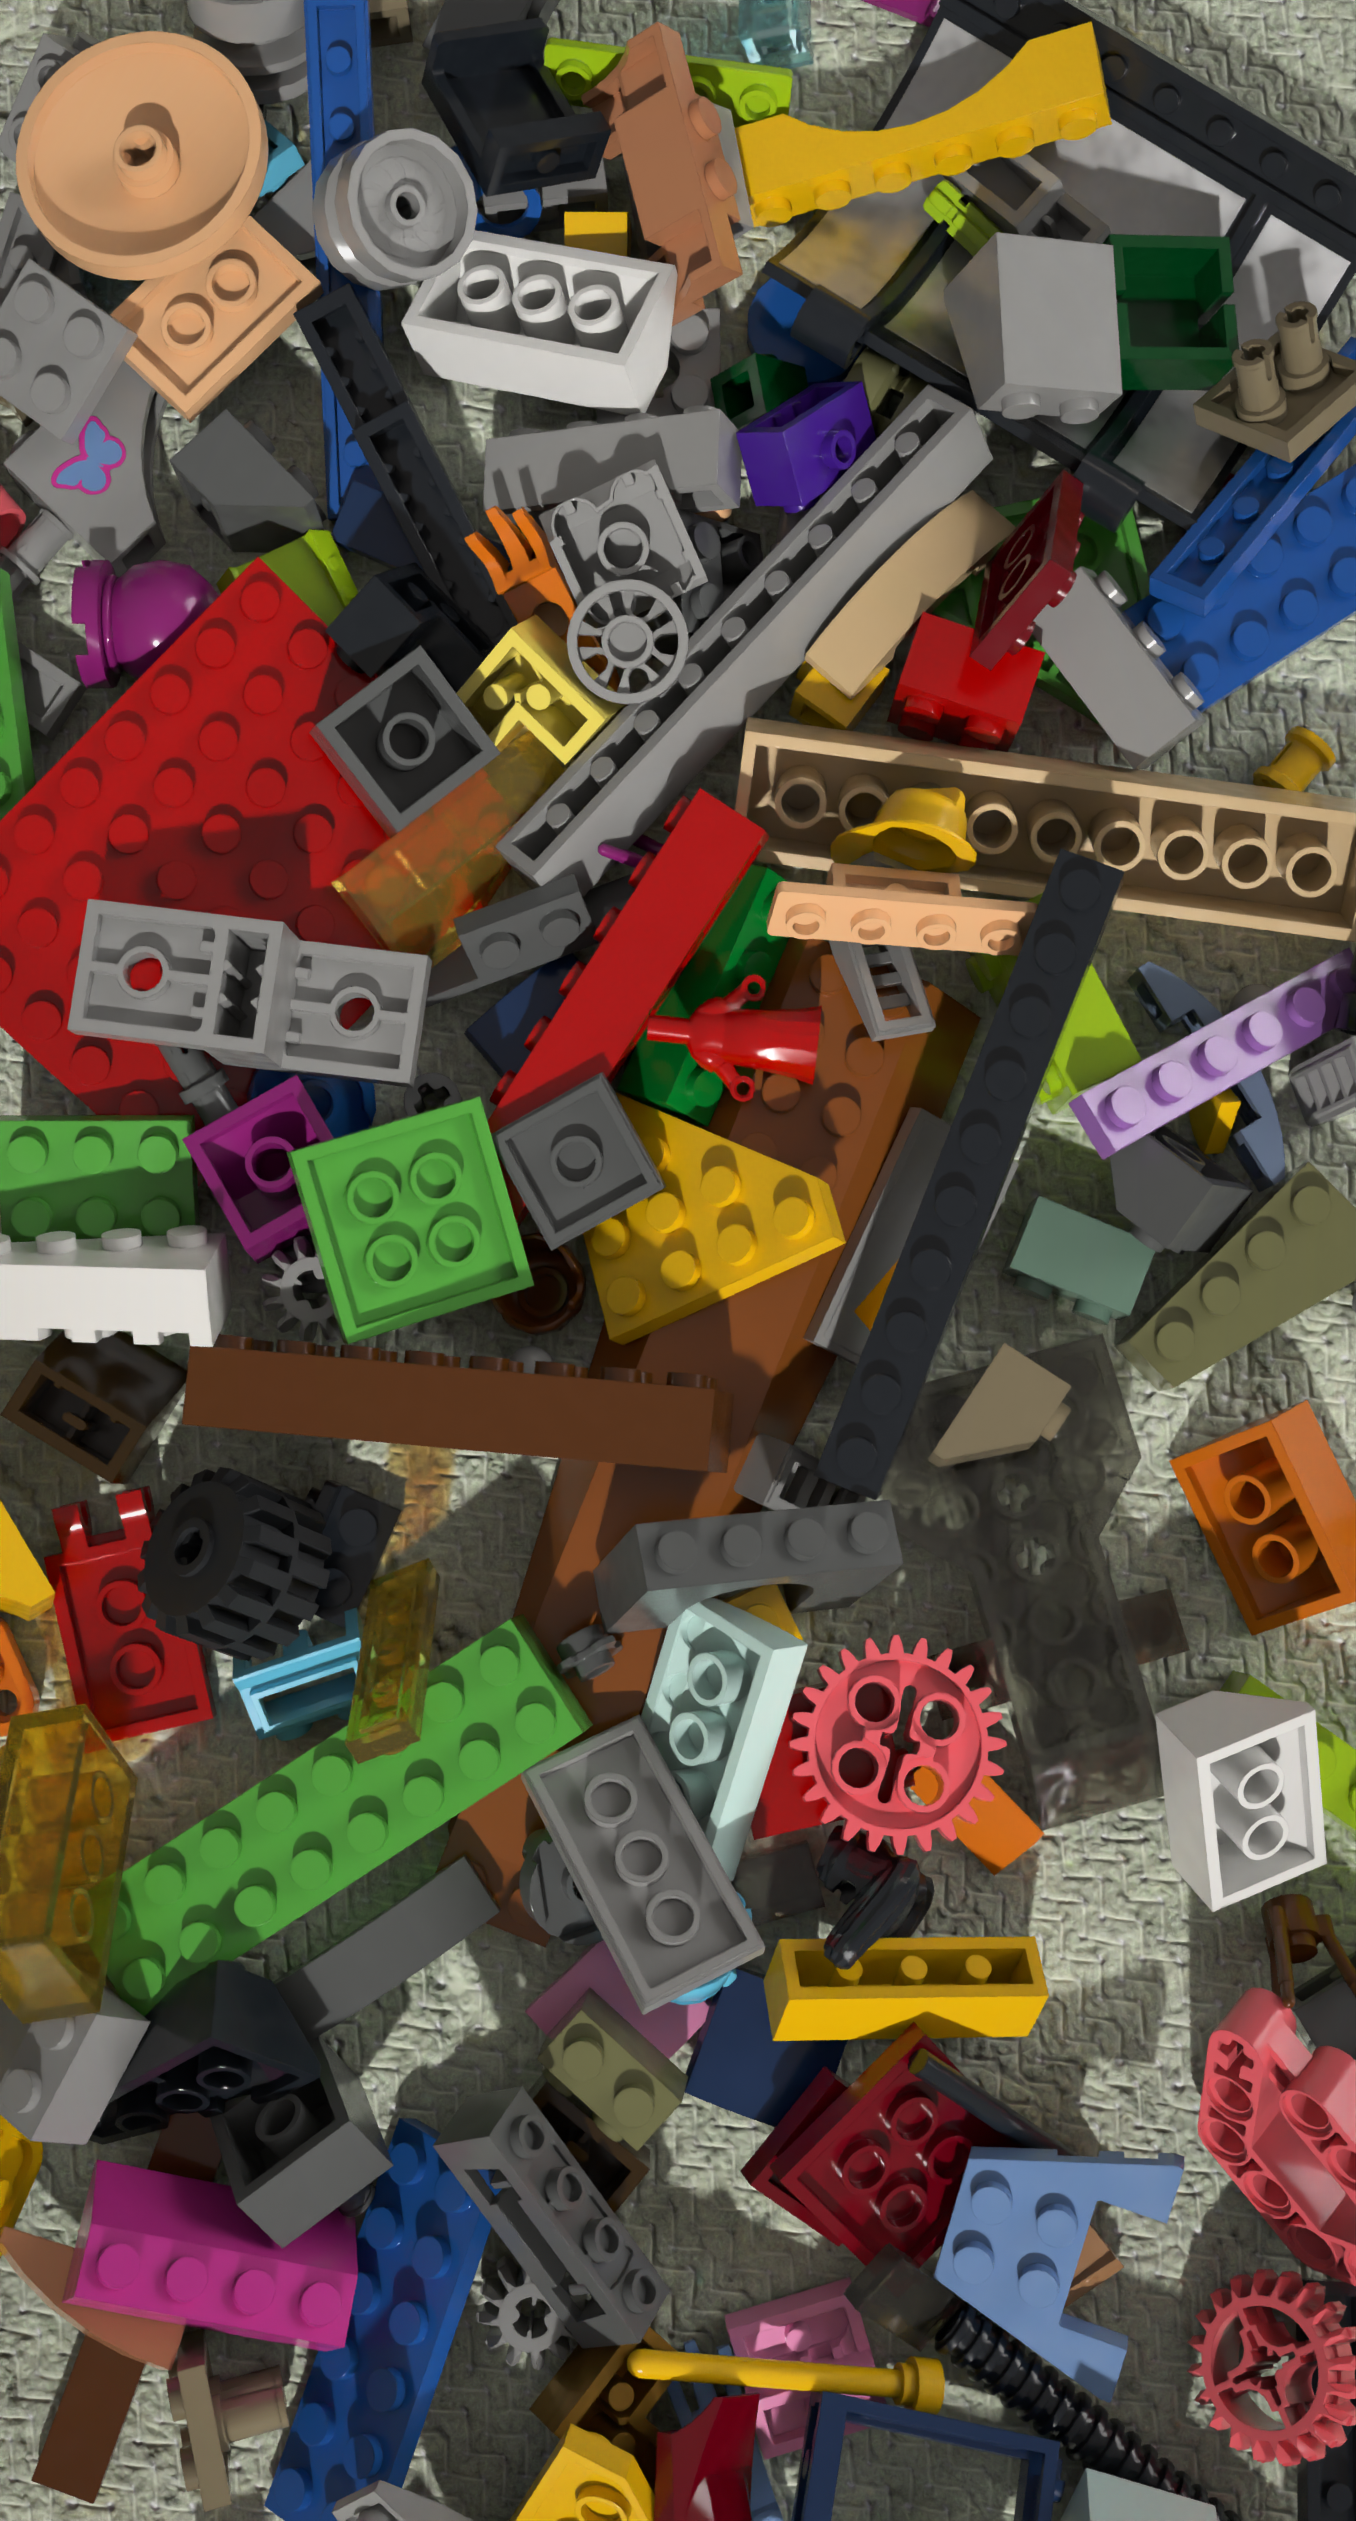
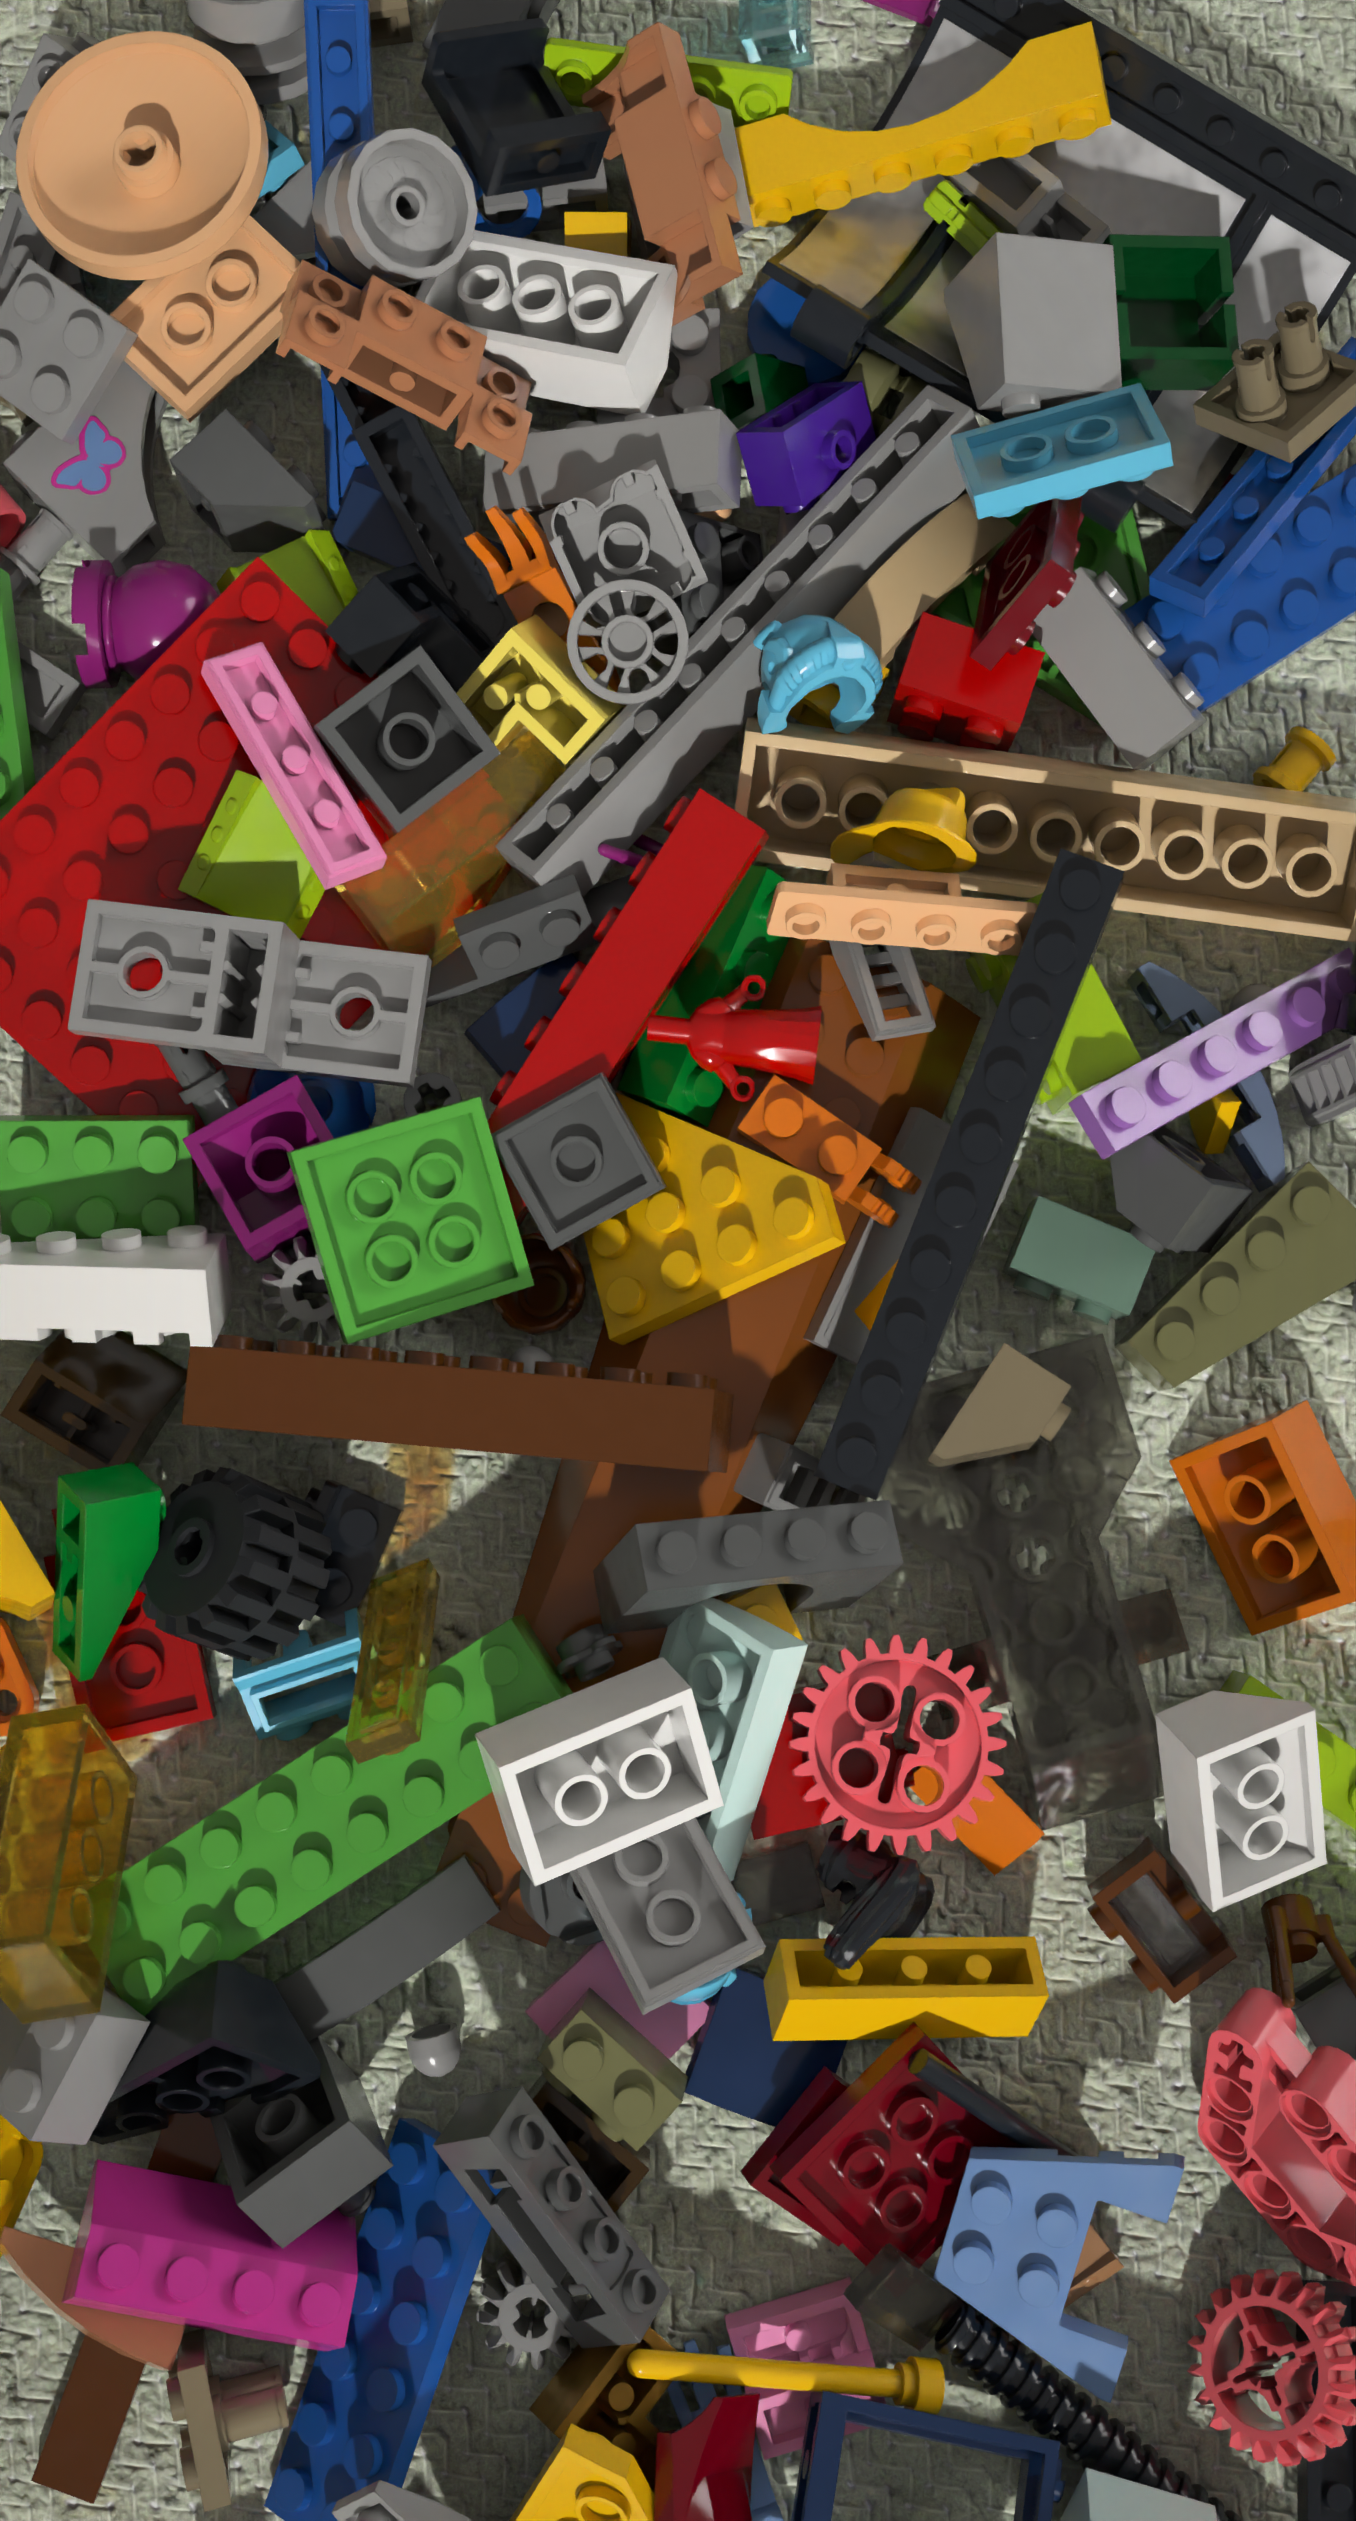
none -> green slope [52,1462,166,1682]
none -> lime slope [178,770,325,939]
none -> bright pink tile [201,642,387,890]
none -> nougat bracket [276,259,532,476]
none -> light grey hinge [405,2022,461,2077]
none -> white brick [475,1657,724,1886]
none -> orange hinge [737,1074,922,1228]
none -> medium azure helmet [753,615,883,734]
none -> medium azure plate [951,382,1174,520]
none -> reddish brown window [1087,1836,1238,2004]

